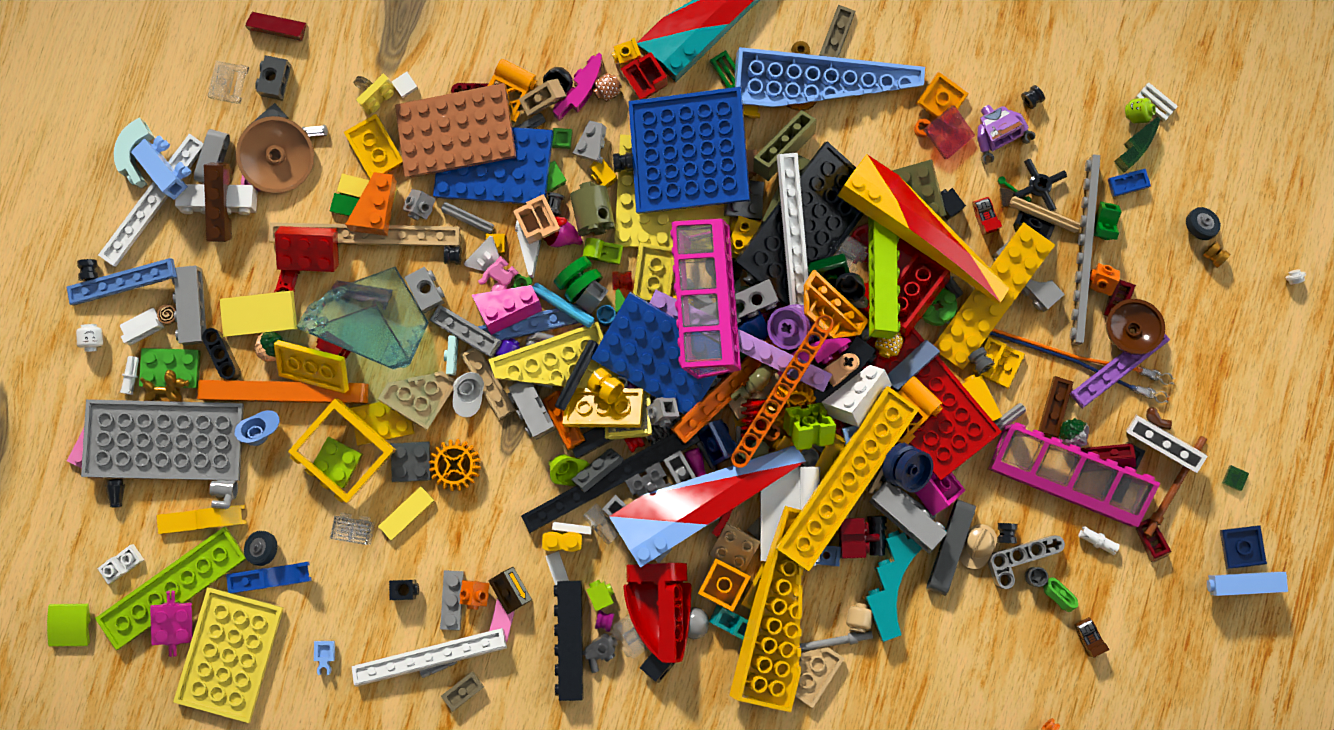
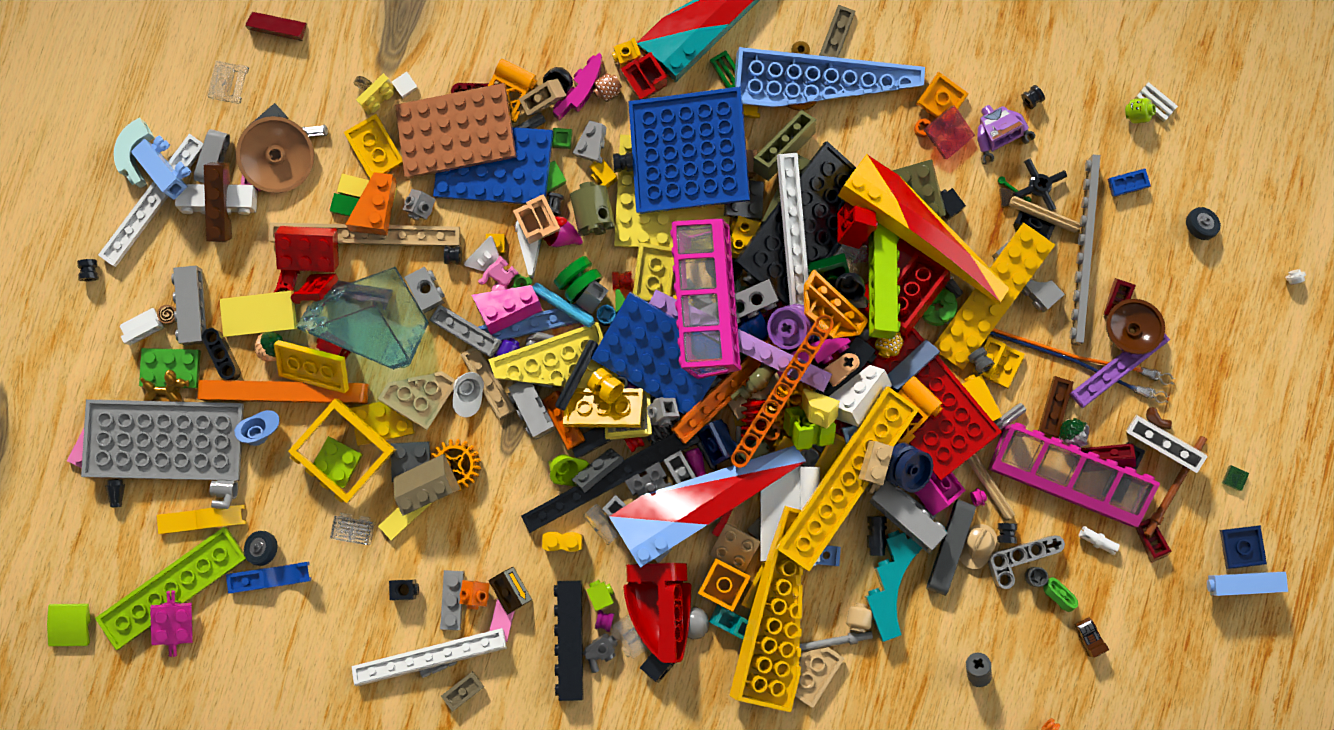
medium blue tile [67,258,177,306] -> none
white head [76,324,103,352] -> none
white slope [97,544,144,584] -> none
white axle [120,356,139,395] -> none
light yellow plate [173,587,284,723] -> none
dark grey brick [255,55,291,101] -> none
light blue plate [314,641,335,675] -> none
light grey axle [441,202,494,234] -> none
light aqua plate [444,335,459,376] -> none
white sticker [545,551,569,585] -> none
white tile [552,522,593,535] -> none
lime plate [583,238,624,265] -> none
dark red brick [839,518,880,559] -> none
red leg [973,197,1003,235] -> none
orange brick [1089,263,1120,296] -> none
green brick [1093,201,1122,240] -> none
clear green slope [1114,117,1160,173] -> none
pearl gold wheel [1203,241,1231,268] -> none
none -> red plate [290,273,339,304]
none -> dark tan slope [393,454,460,516]
none -> light yellow slope [801,388,840,429]
none -> red brick [837,202,878,249]
none -> tan brick [858,441,894,485]
none -> dark grey piece [966,653,992,687]
none -> tan axle [967,454,1015,520]
none -> dark pink plate [970,488,987,507]

